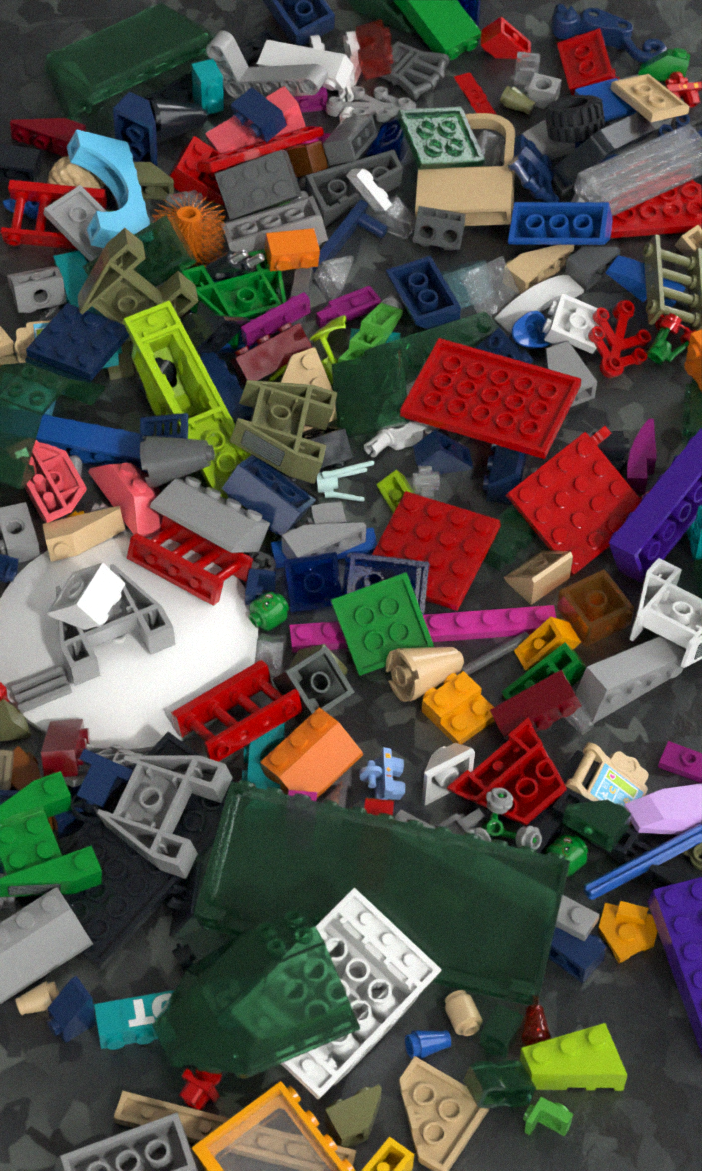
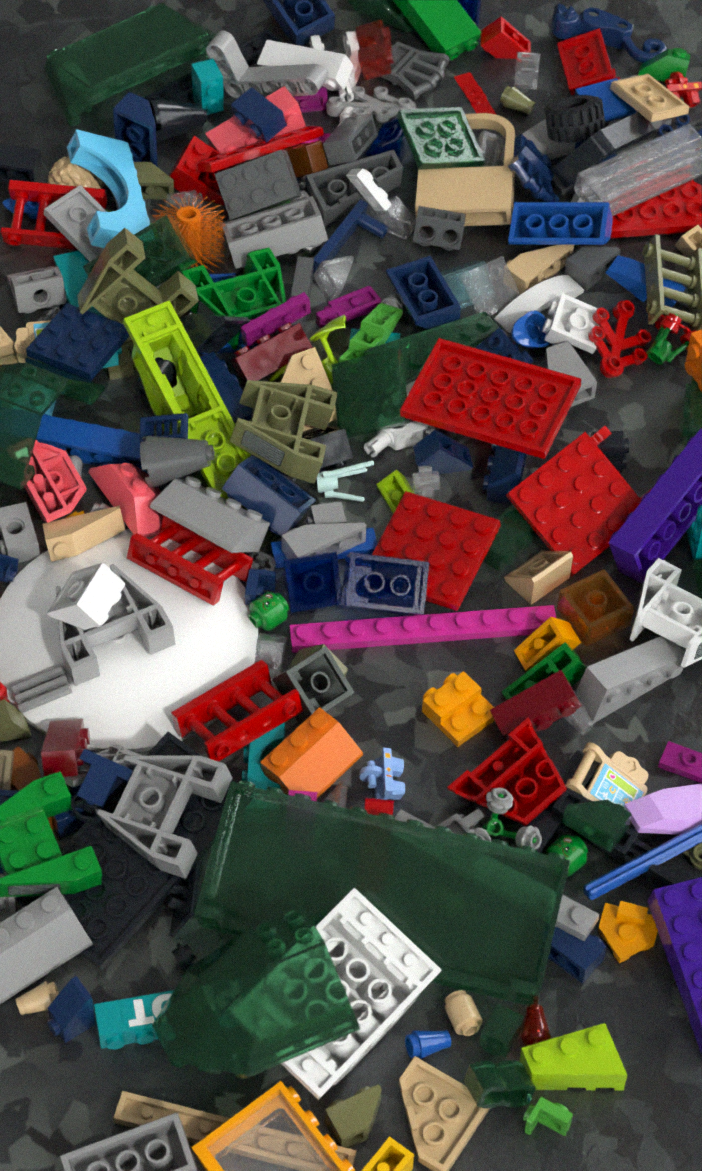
dark red slope [10,118,86,157] -> none
red hips [179,1061,222,1111] -> none
black piece [206,249,265,281] -> none
orange brick [264,228,320,271] -> none
green plate [330,572,434,677] -> none
tan cone [386,647,464,702] -> none
white slope [422,743,475,806] -> none
dark grey piece [460,632,529,675] -> none
light grey brick [524,73,561,109] -> none
magenta slope [625,419,657,494] -> none

